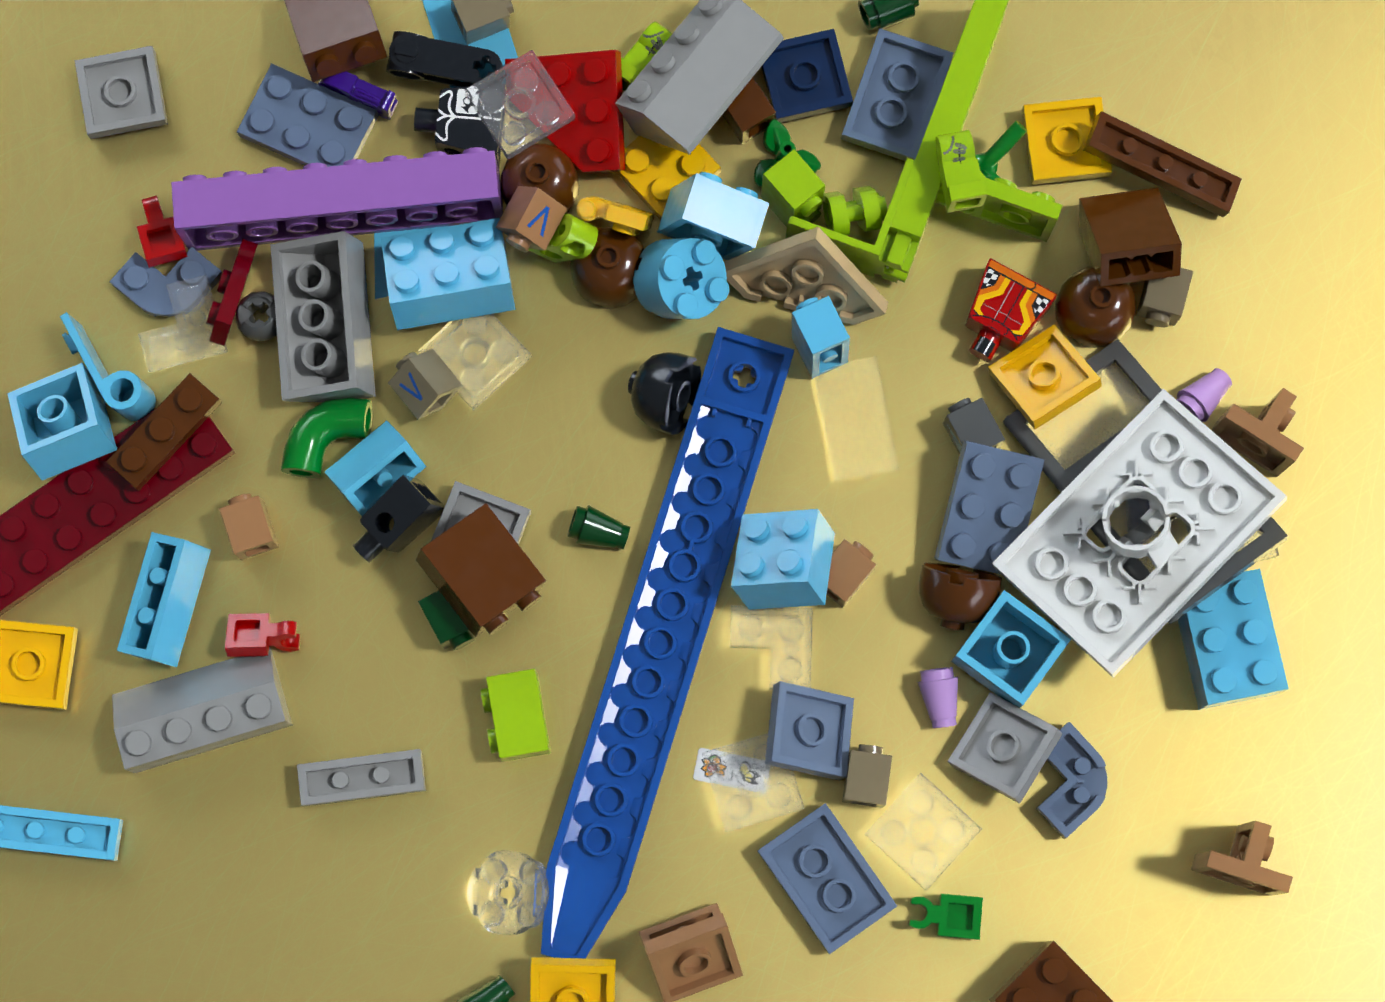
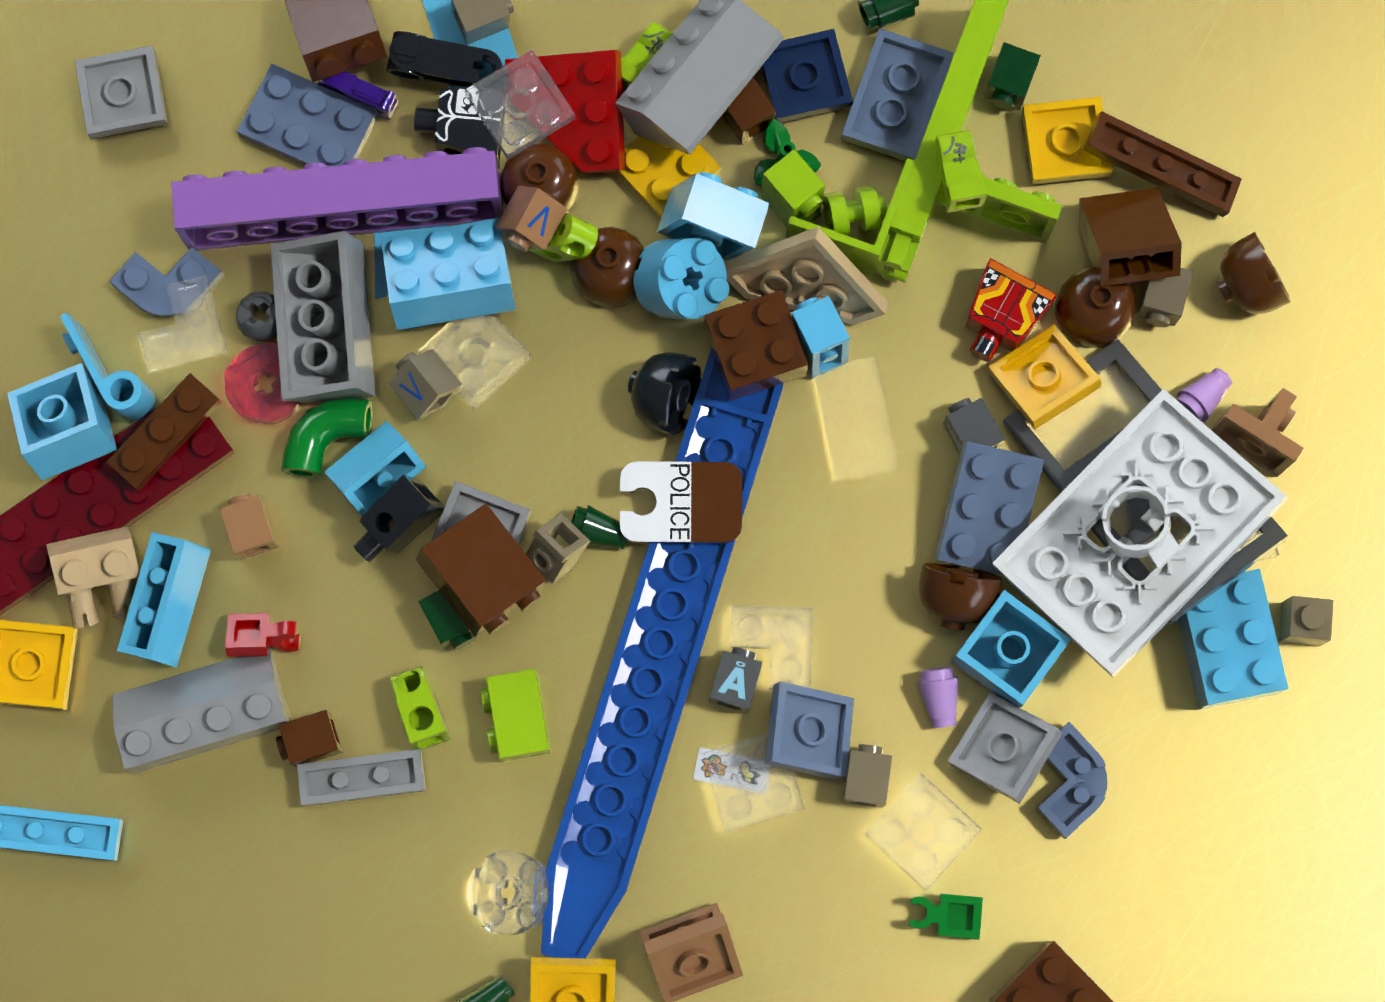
red plate [137,195,188,268] -> none
dark red plate [206,239,258,346] -> none
yellow plate [576,196,655,236] -> none
medium azure brick [731,509,835,610] -> none
sand blue plate [757,803,897,954] -> none
medium nougat brick [827,539,876,607] -> none
green plant [975,120,1027,180] -> none
medium nougat bracket [1191,820,1293,896] -> none
none -> tan brick [46,526,140,628]
none -> clear pink plate [224,343,302,425]
none -> reddish brown brick [276,710,343,768]
none -> lime leg [391,666,451,750]
none -> dark tan brick [526,513,590,584]
none -> piece [620,461,742,543]
none -> reddish brown brick [704,290,808,401]
none -> dark grey brick [709,647,763,713]
none -> dark green brick [984,42,1041,110]
none -> reddish brown cylinder [1217,232,1291,314]
none -> dark tan brick [1279,596,1334,647]

